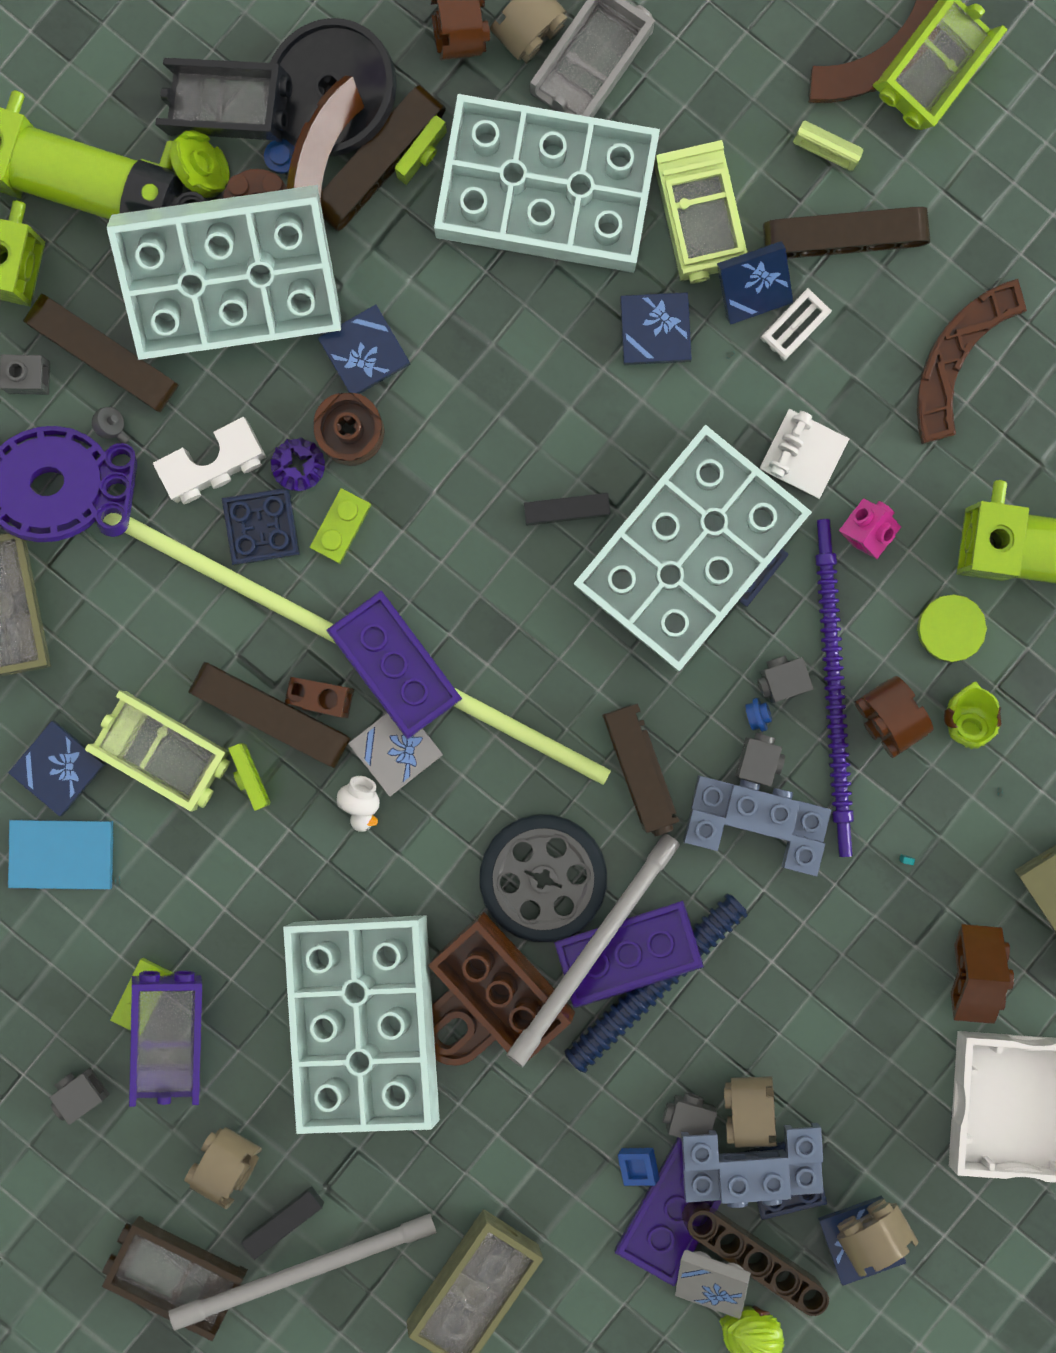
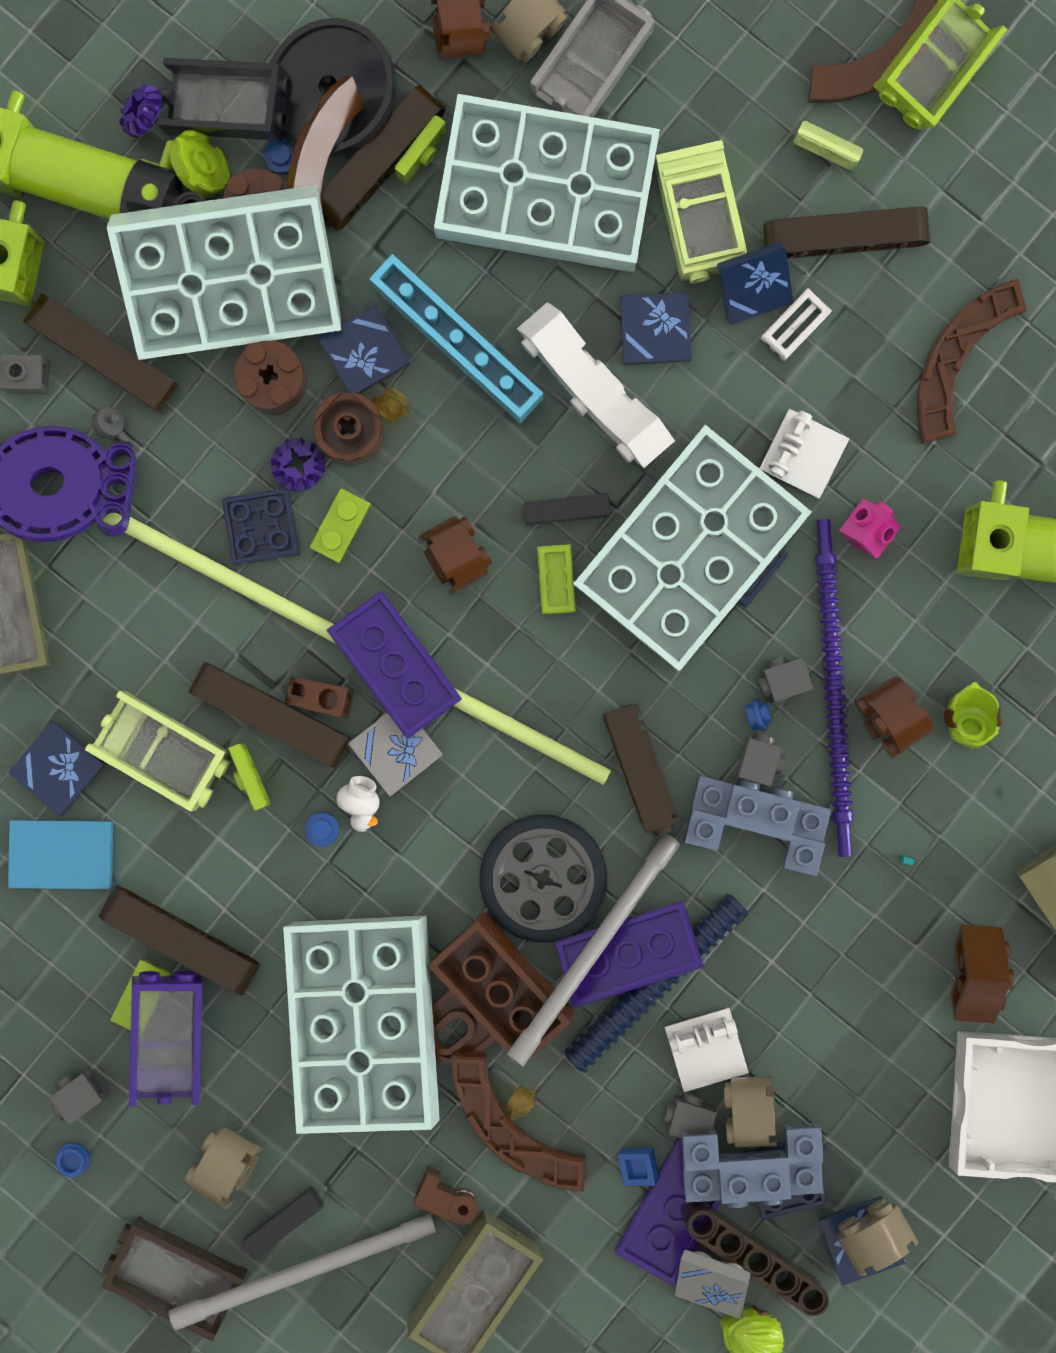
white arch [153,417,266,504] -> none
lime tile [917,594,987,662] -> none
none -> blue plate [55,1143,90,1178]
none -> dark brown beam [98,885,260,995]
none -> dark purple gear [119,84,162,137]
none -> reddish brown brick [234,341,307,415]
none -> blue plate [305,812,339,847]
none -> medium azure brick [369,254,543,424]
none -> clear yellow plate [371,388,409,422]
none -> reddish brown leg [413,1166,478,1226]
none -> reddish brown brick [418,516,492,595]
none -> reddish brown tile [451,1052,586,1192]
none -> clear yellow plate [506,1086,536,1120]
none -> white brick [517,302,675,468]
none -> lime plate [537,544,576,615]
none -> white hinge [665,1008,749,1092]

